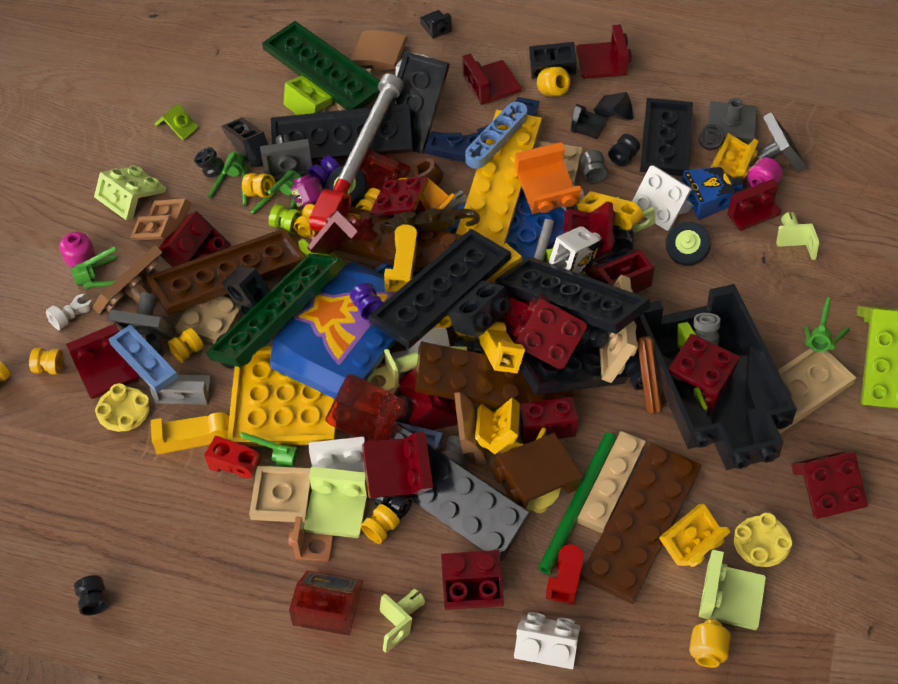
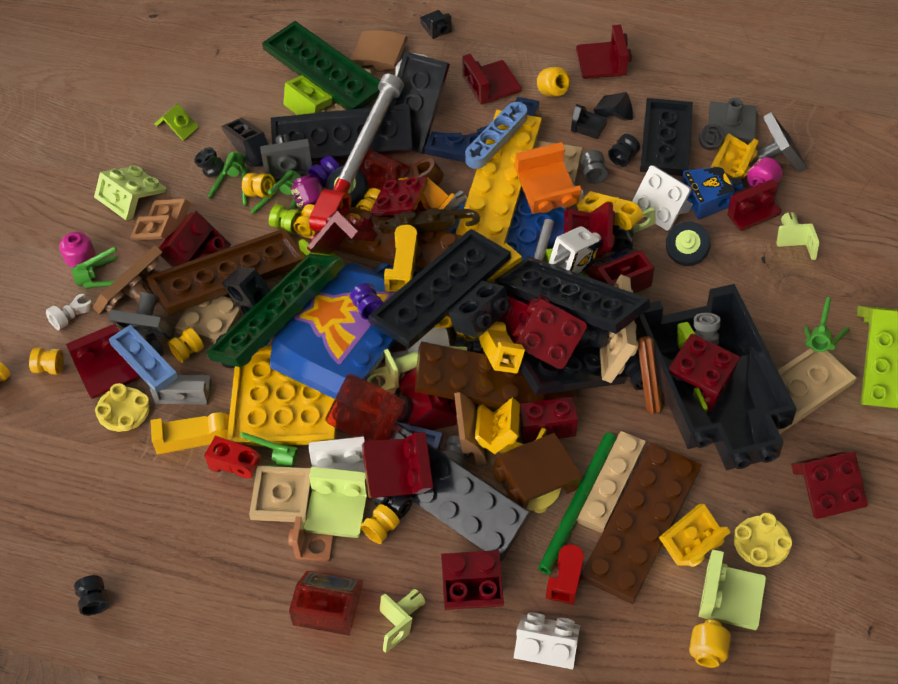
black brick [529,42,577,79] -> none

